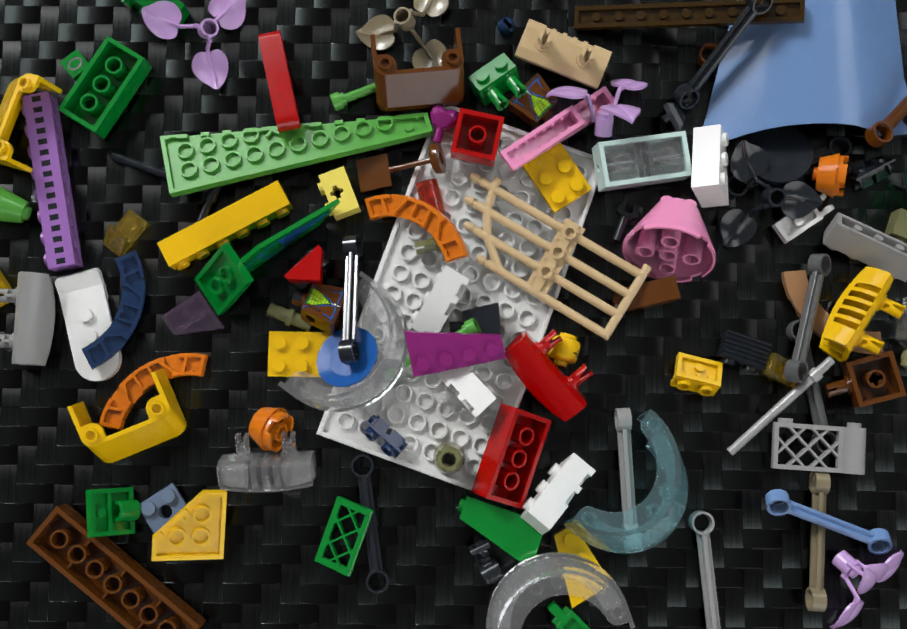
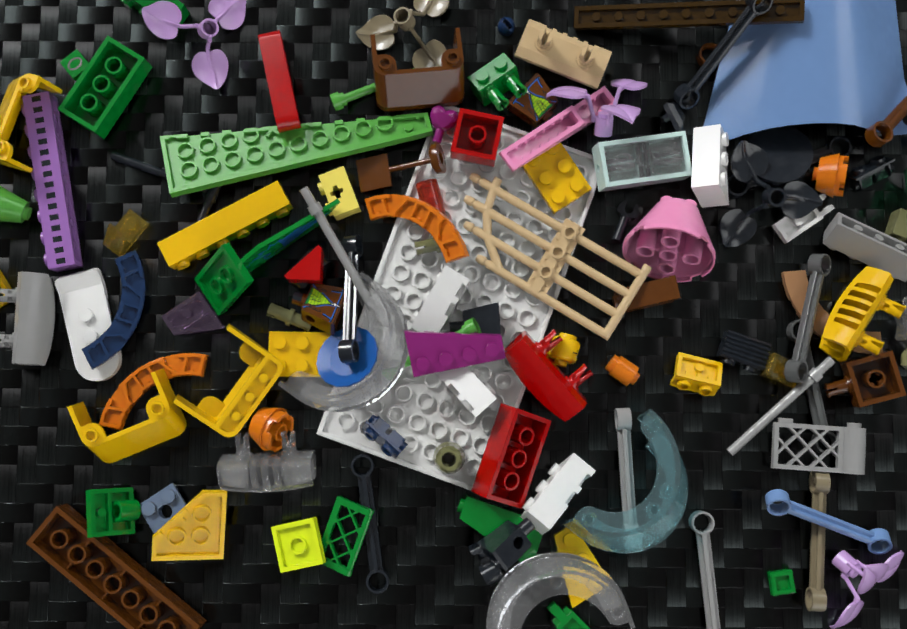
none -> yellow windscreen [173,324,282,437]
none -> neon yellow plate [271,517,326,573]
none -> light grey bar [300,186,377,311]
none -> black torso [478,517,535,571]
none -> orange brick [605,354,640,386]
none -> green tile [767,569,796,596]

